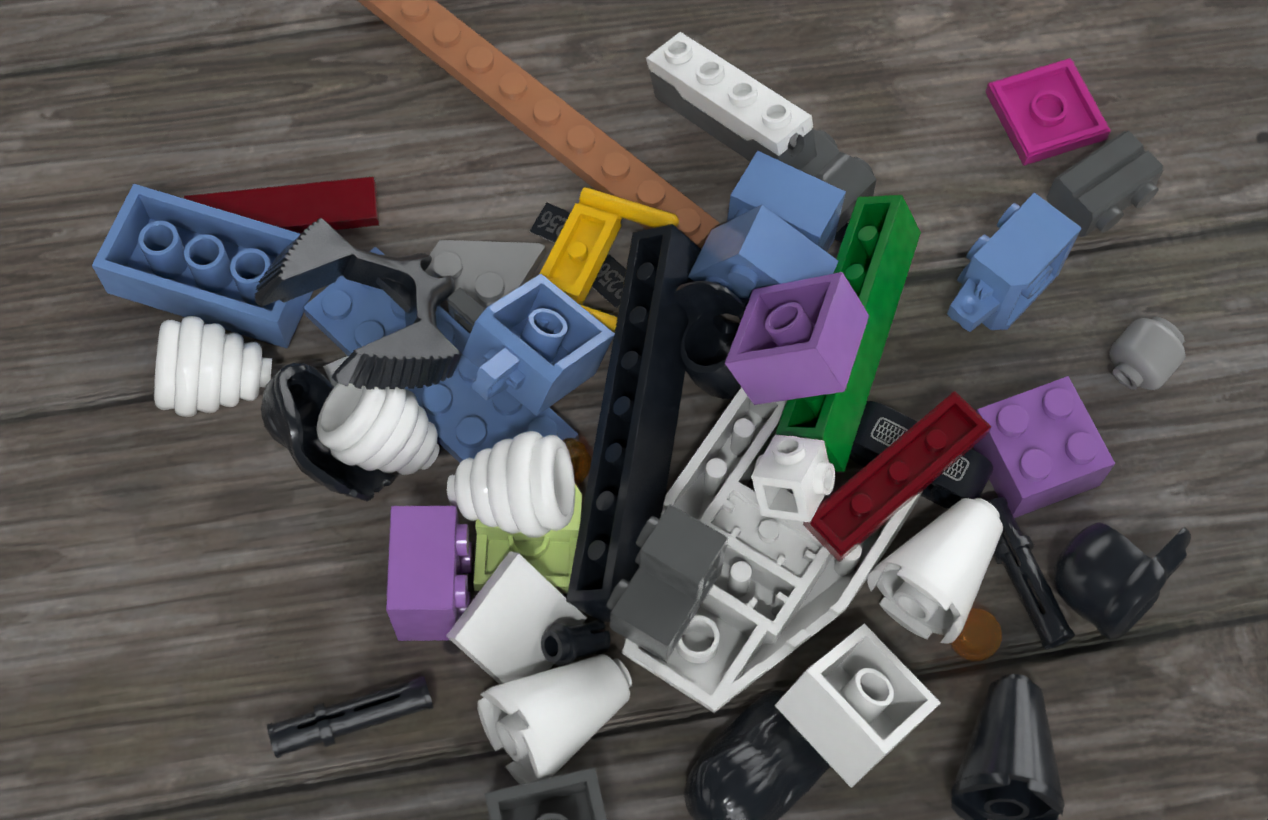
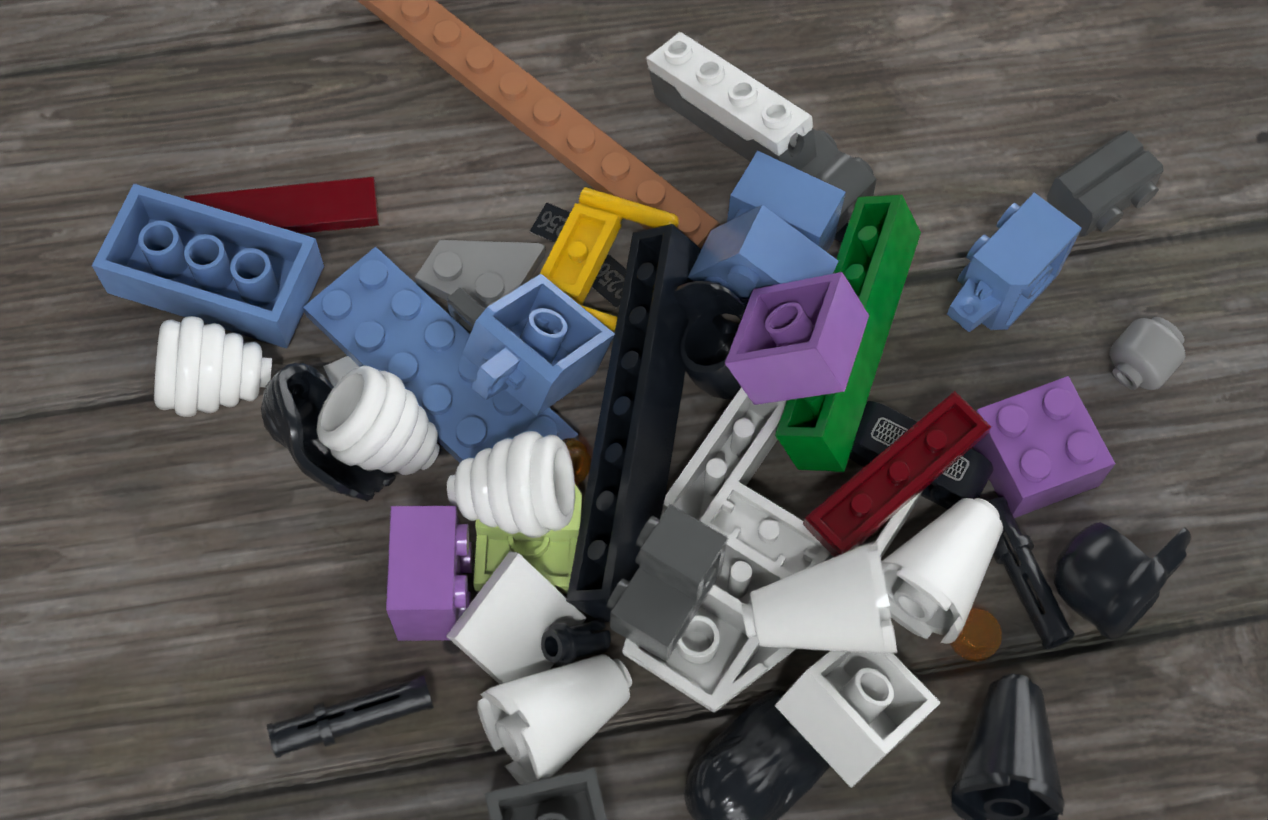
black piece [255,218,462,389] -> none
white brick [751,435,835,523] -> none
dark pink tile [985,58,1111,166] -> none
none -> white cone [742,542,897,654]

